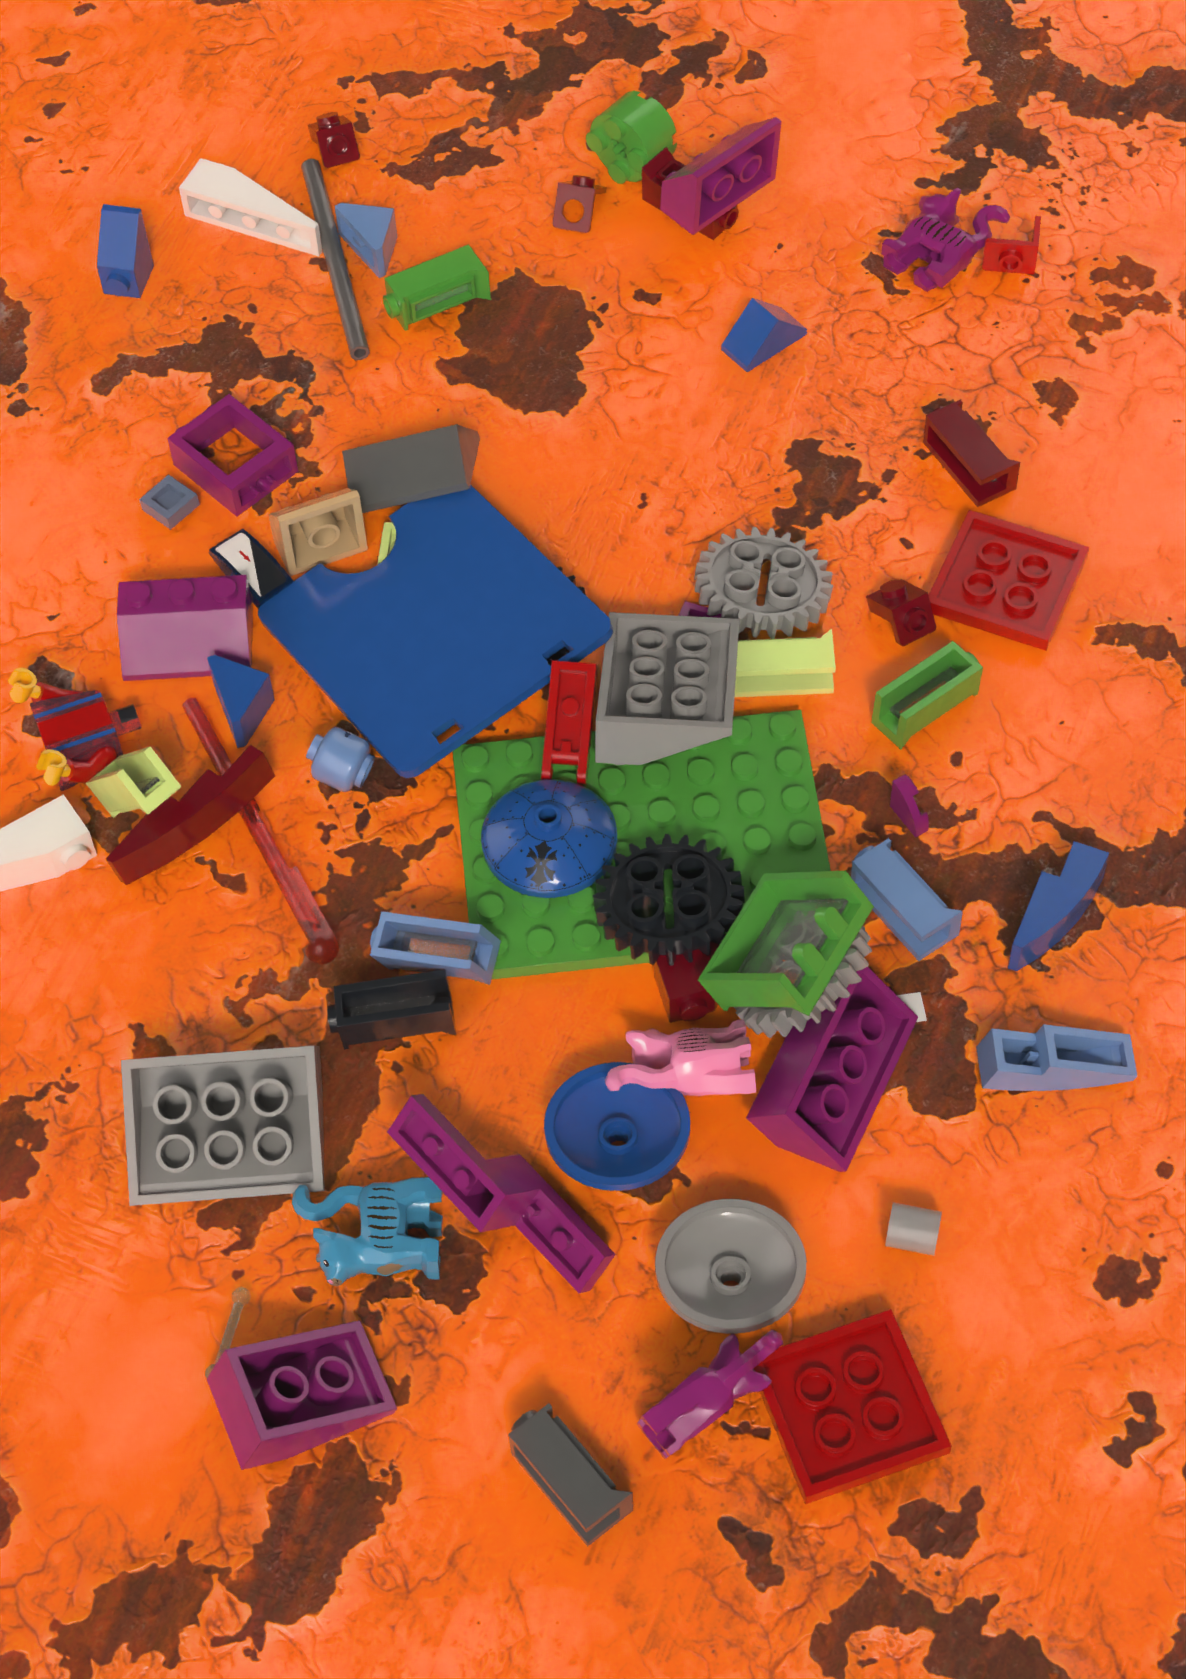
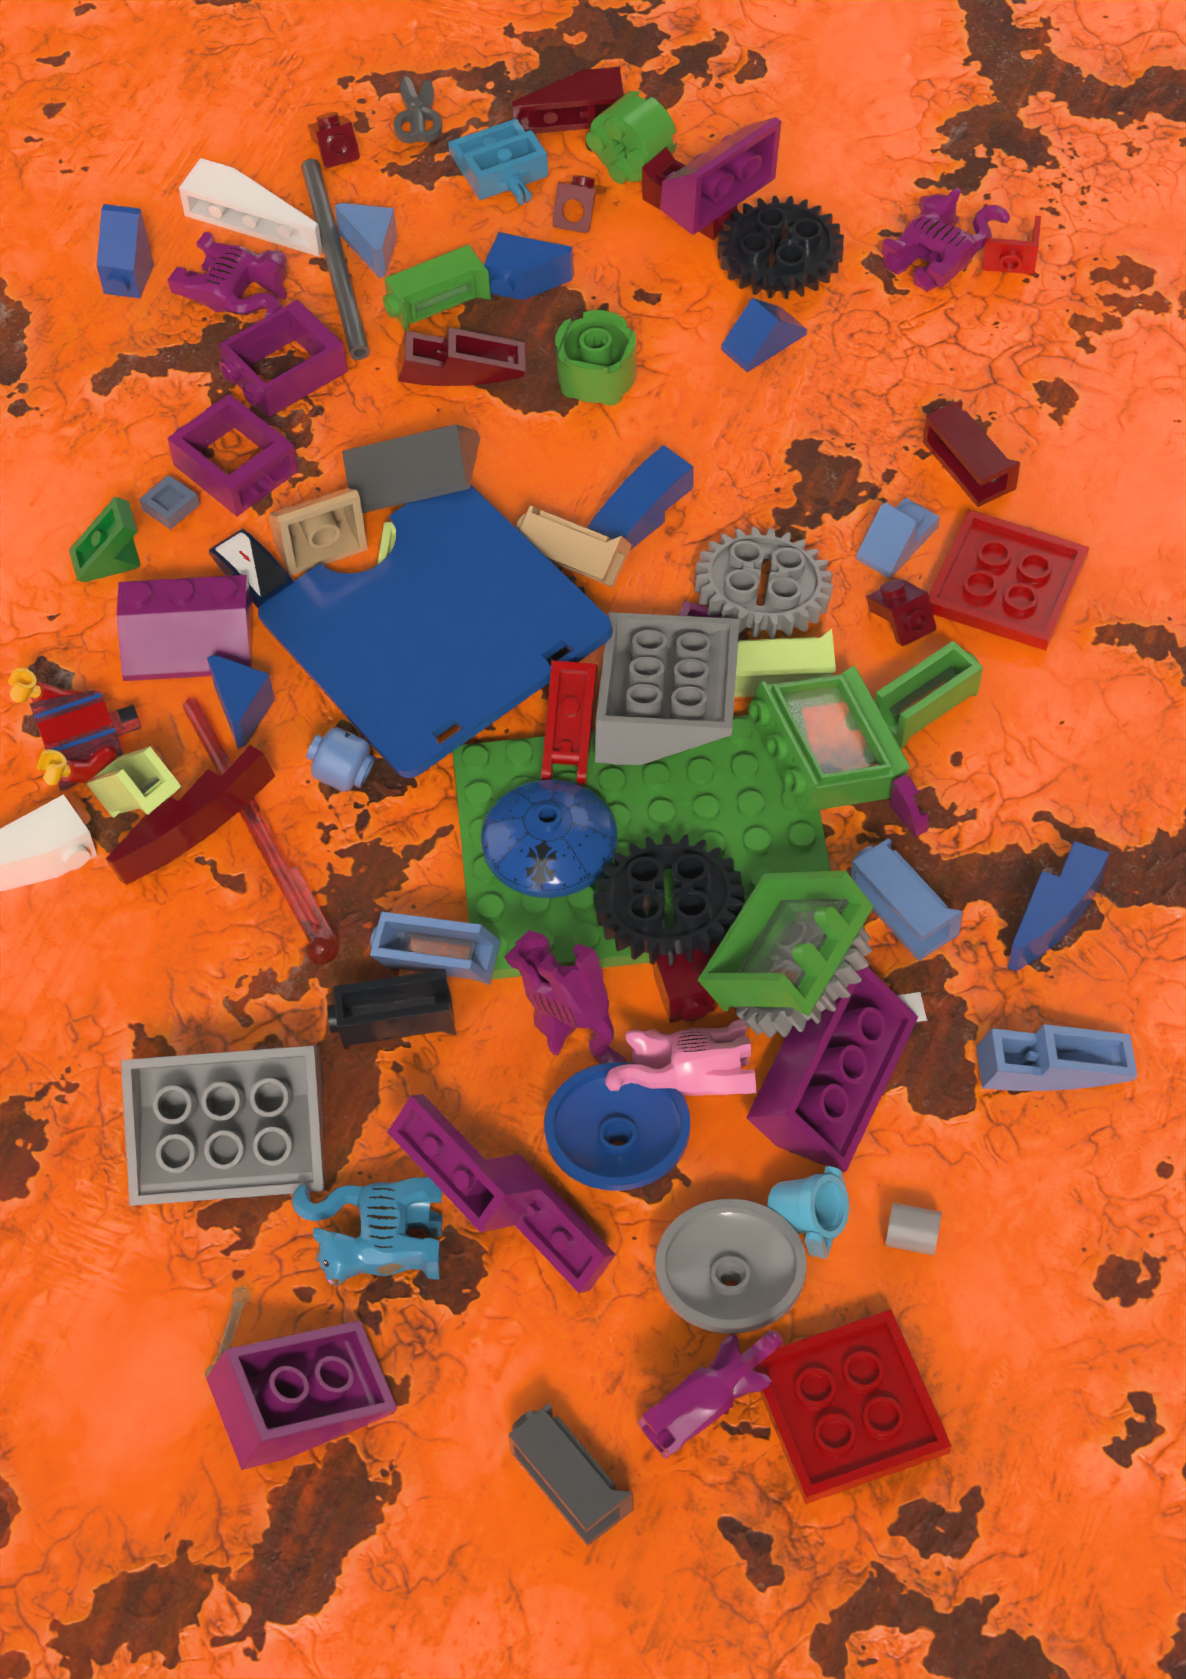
none -> green slope [69,497,141,583]
none -> magenta animal [167,232,287,318]
none -> magenta window [219,299,348,417]
none -> dark grey piece [393,76,442,143]
none -> dark red slope [398,327,526,386]
none -> dark azure plate [448,118,548,205]
none -> blue slope [484,232,574,300]
none -> magenta animal [504,930,626,1064]
none -> dark red slope [512,67,624,134]
none -> tan window [515,505,632,588]
none -> bright green brick [555,310,637,406]
none -> blue slope [587,445,694,550]
none -> black gear [718,196,844,299]
none -> bright green window [748,665,910,813]
none -> medium azure piece [767,1166,849,1259]
none -> medium blue slope [856,497,940,579]

